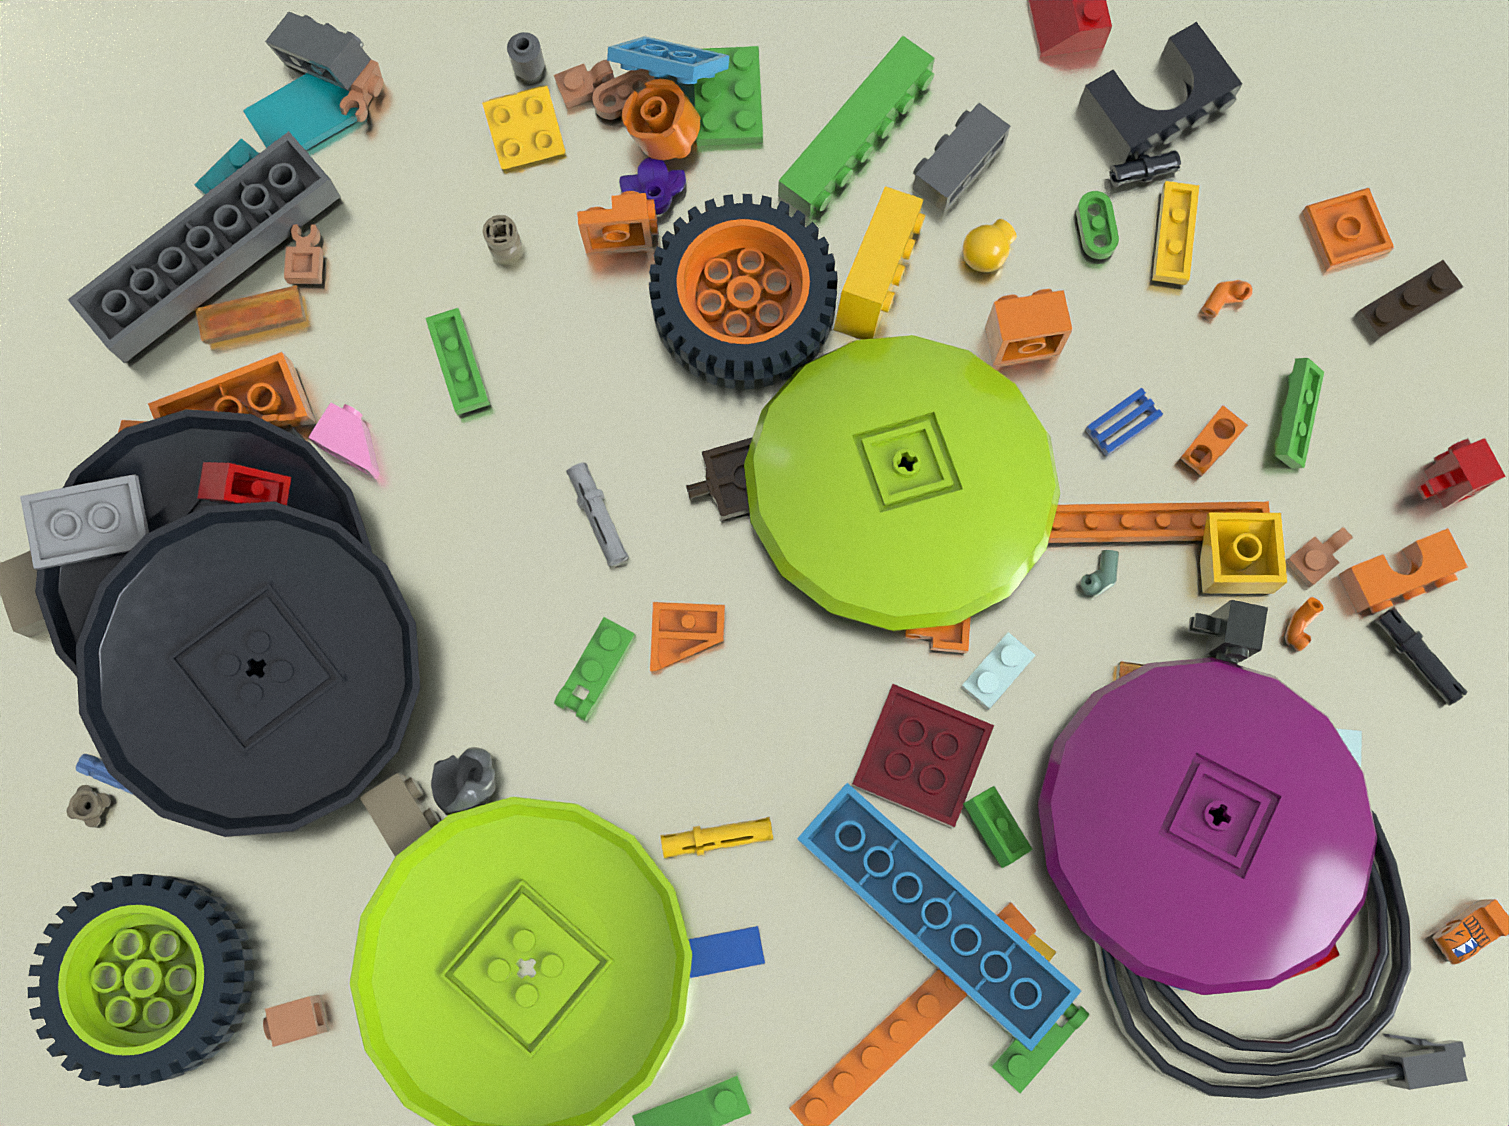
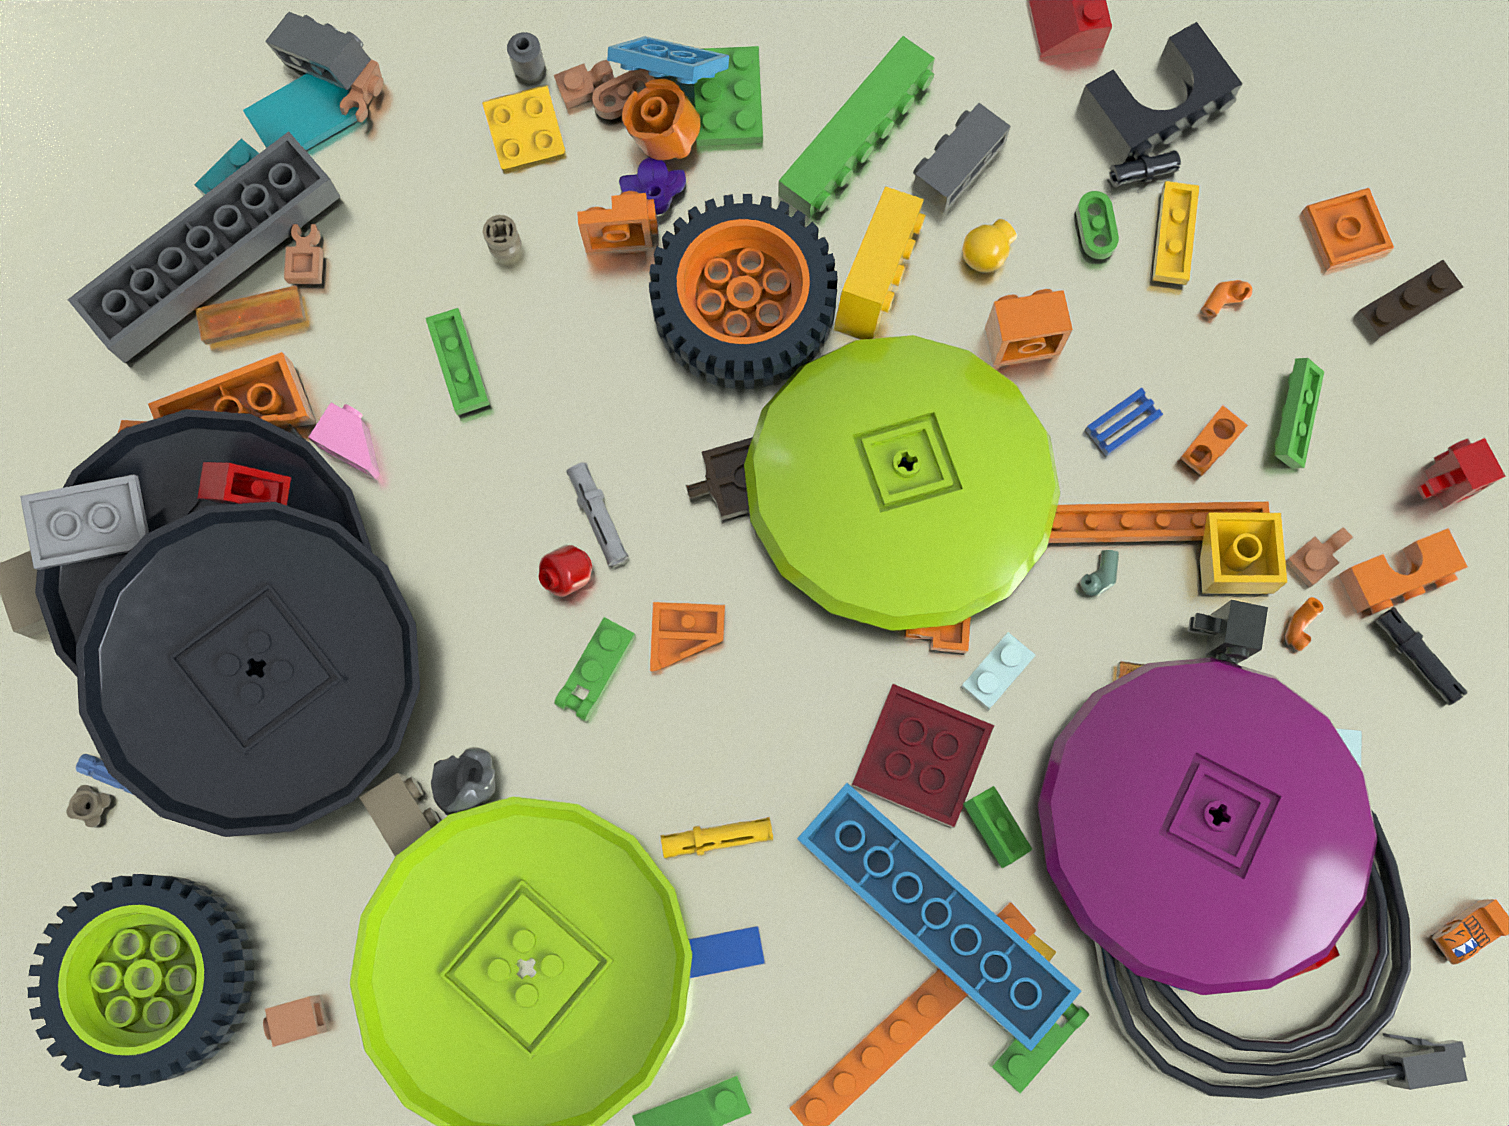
none -> red head [538,545,592,597]

